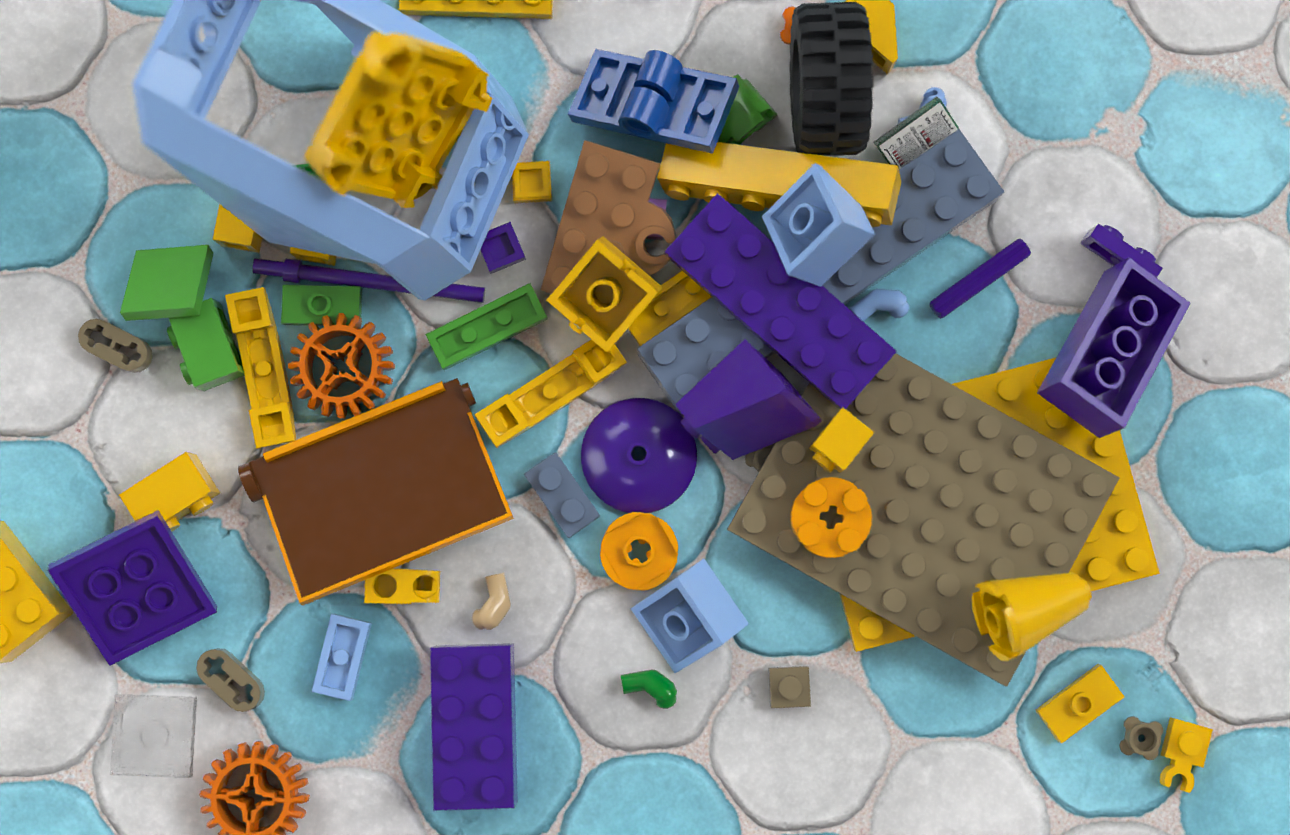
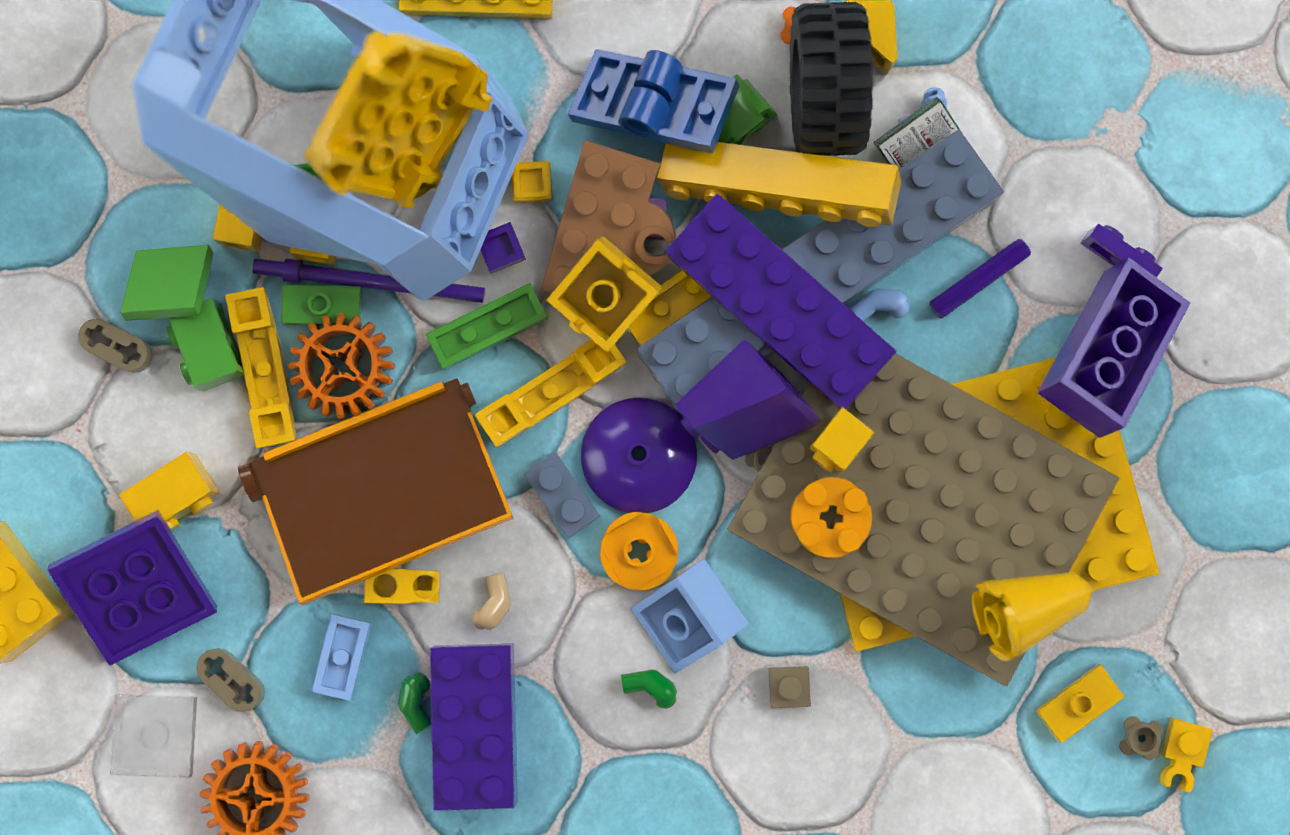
light blue slope [762,163,875,286] -> none
none -> green arm [398,673,432,734]

